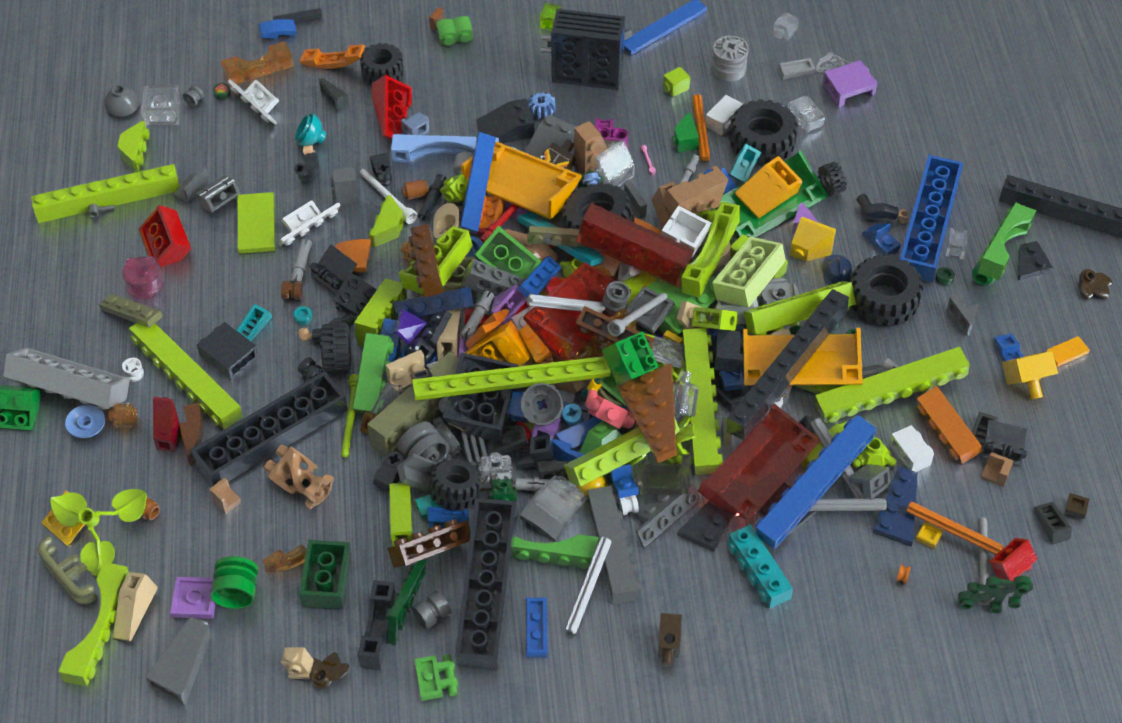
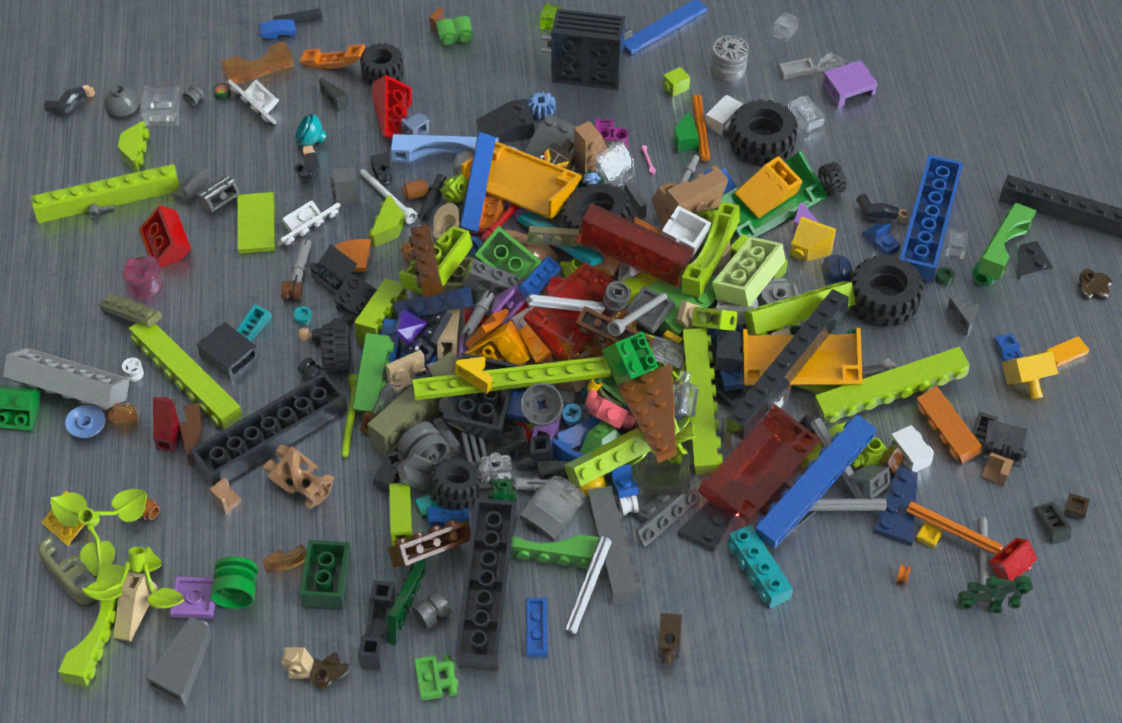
teal slope [729,144,761,184] -> none
none -> black arm [44,85,95,114]
none -> lime plant [82,547,184,608]
none -> yellow slope [455,357,492,394]
none -> reddish brown slope [879,446,905,474]

